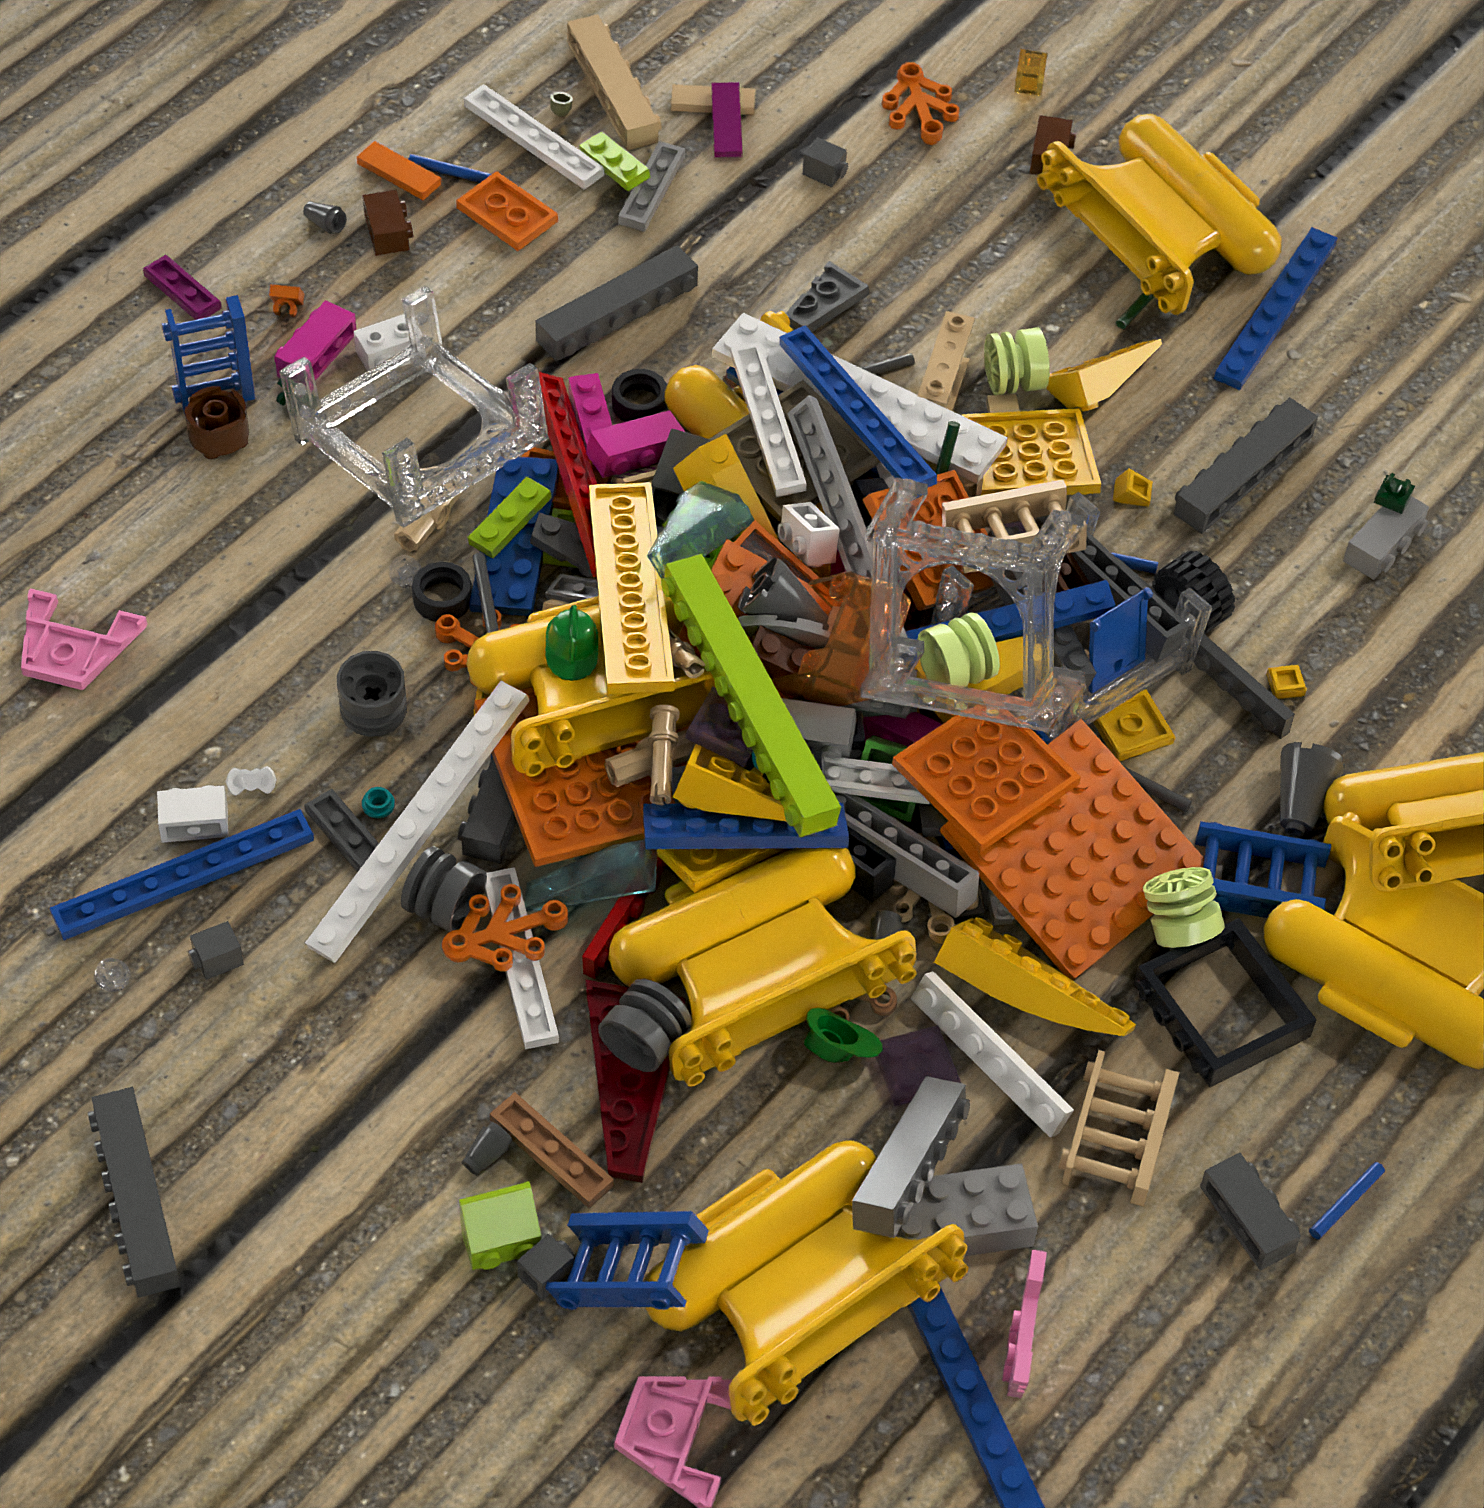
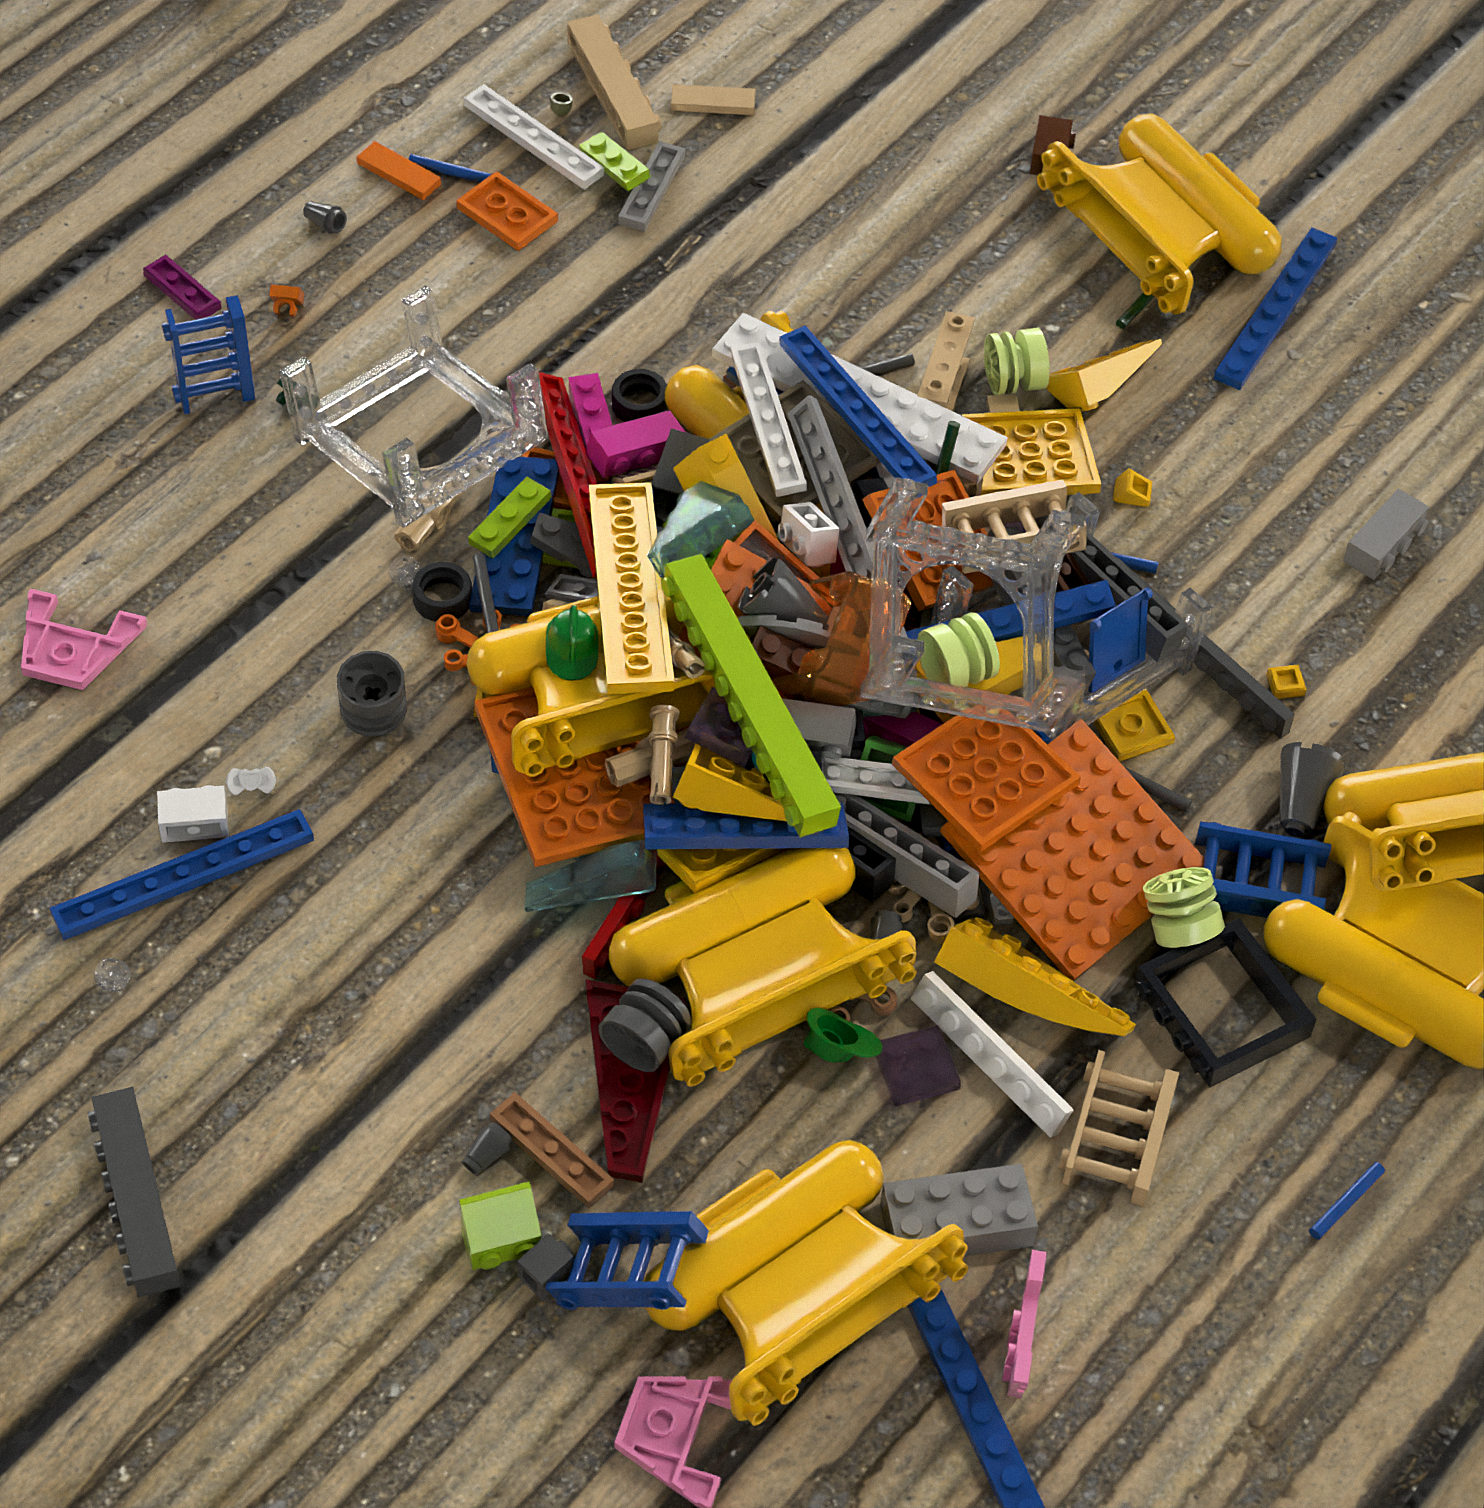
reddish brown brick [185,386,249,459] -> none
dark grey brick [187,921,244,980] -> none
dark pink brick [274,300,356,390] -> none
white plate [305,681,530,963] -> none
dark grey tile [305,789,379,872] -> none
white brick [354,313,424,375] -> none
teal plate [362,787,395,818] -> none
reddish brown brick [363,189,413,256] -> none
dark grey wheel [401,846,487,932] -> none
orange plant [442,884,568,971] -> none
dark grey brick [458,758,517,864] -> none
white plate [485,867,559,1049] -> none
dark grey brick [535,245,698,362] -> none
magenta tile [711,82,743,157] -> none
dark grey wing [786,261,869,332] -> none
dark grey brick [802,137,848,187] -> none
brick [852,1076,970,1238] -> none
orange plant [882,62,960,145] -> none
clear yellow brick [1014,49,1048,96] -> none
black tyre [1152,551,1235,634] -> none
dark grey brick [1174,397,1318,534] -> none
dark grey brick [1200,1153,1301,1270] -> none
dark green tile [1374,473,1415,514] -> none

